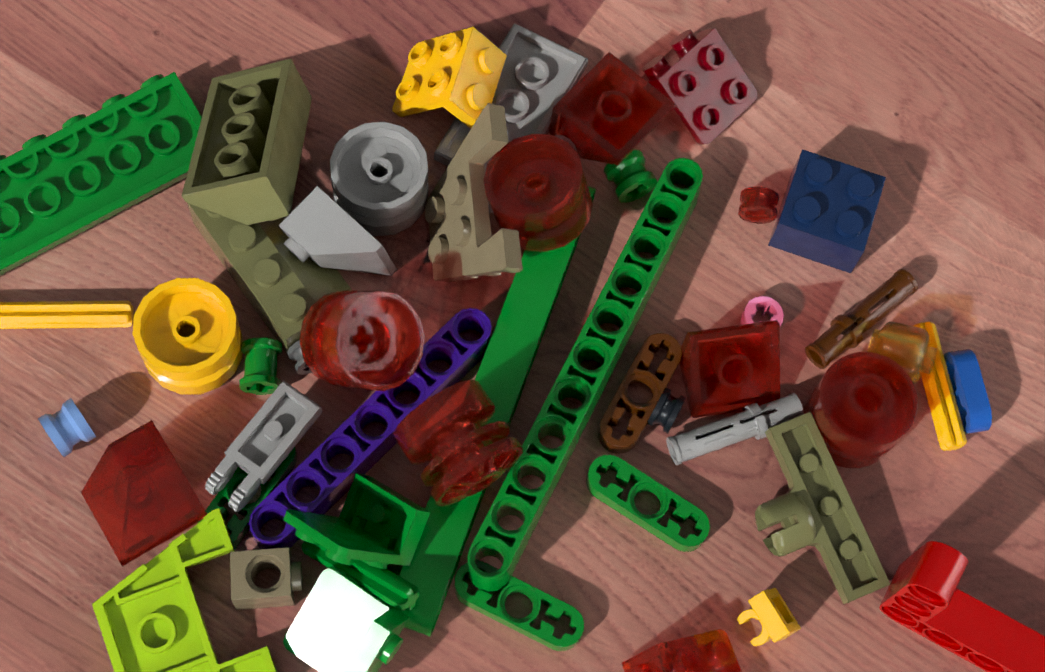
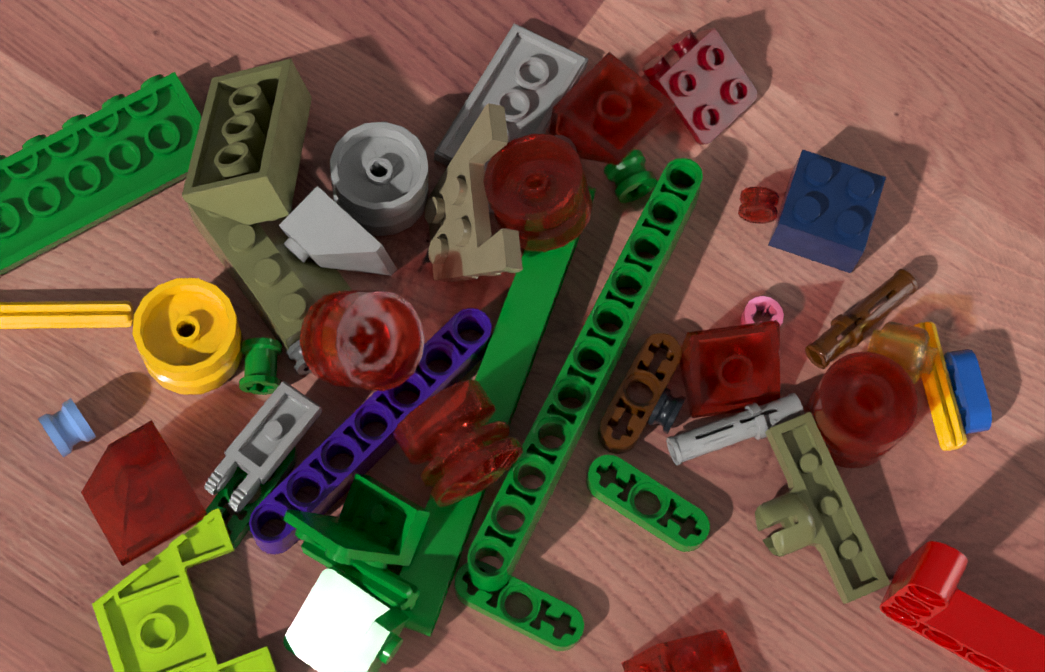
dark tan brick [230,547,303,610] -> none
yellow bracket [392,27,507,129] -> none
yellow tile [737,588,801,646] -> none

